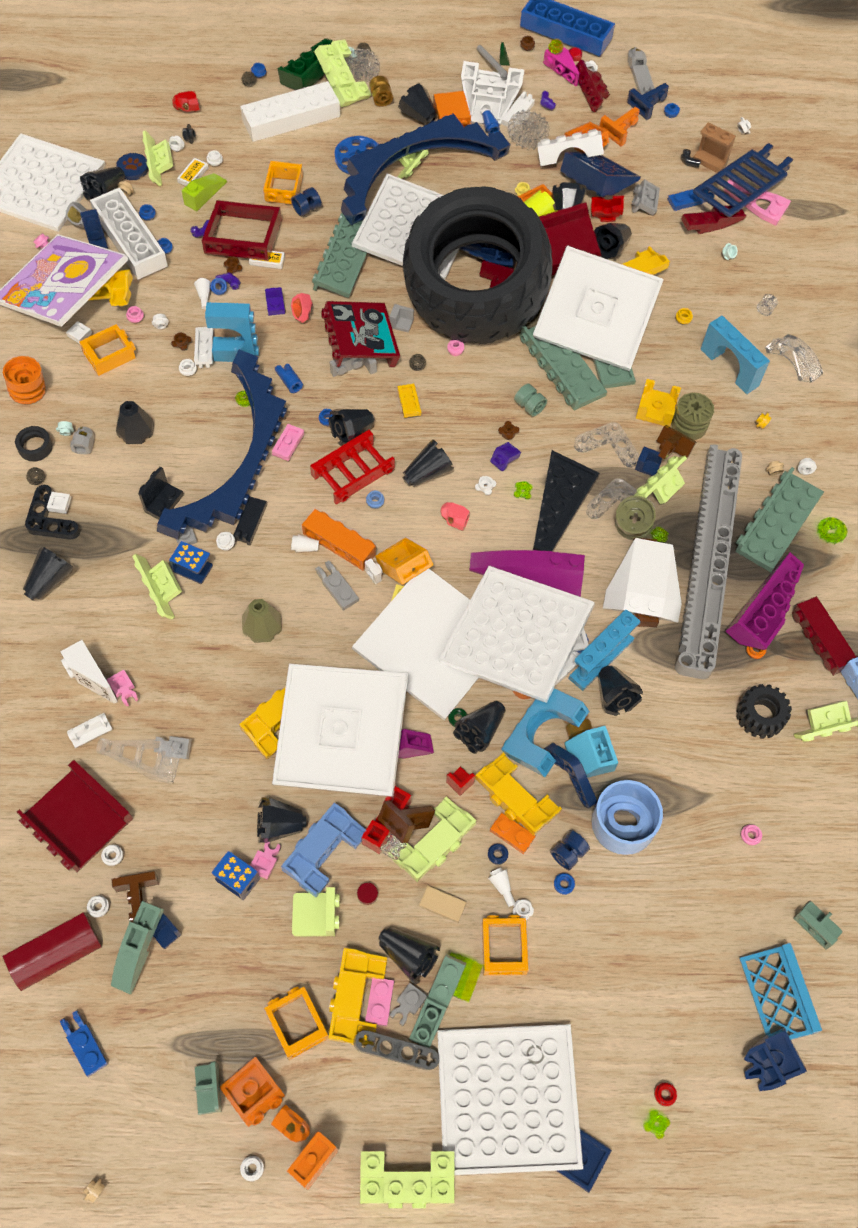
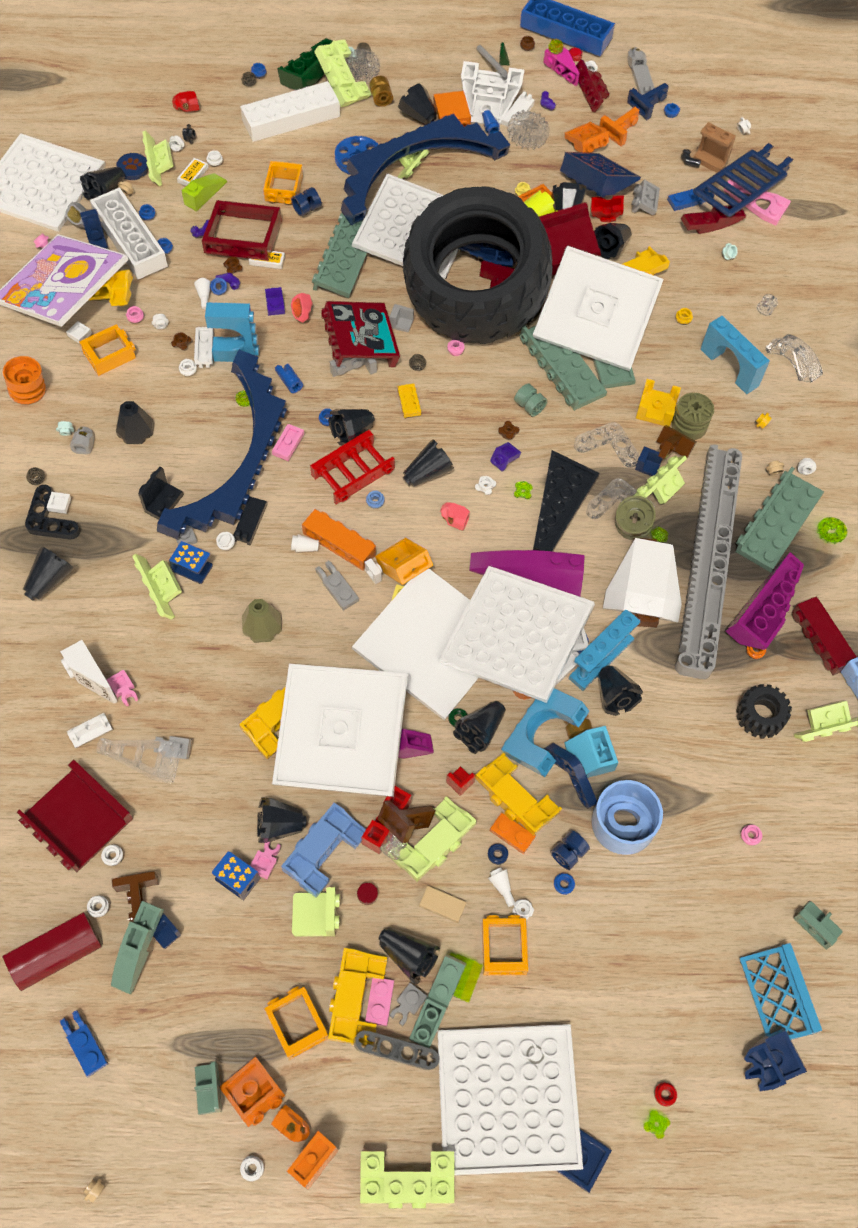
black tyre [15,426,53,462] -> none
white arch [538,129,604,166] -> none

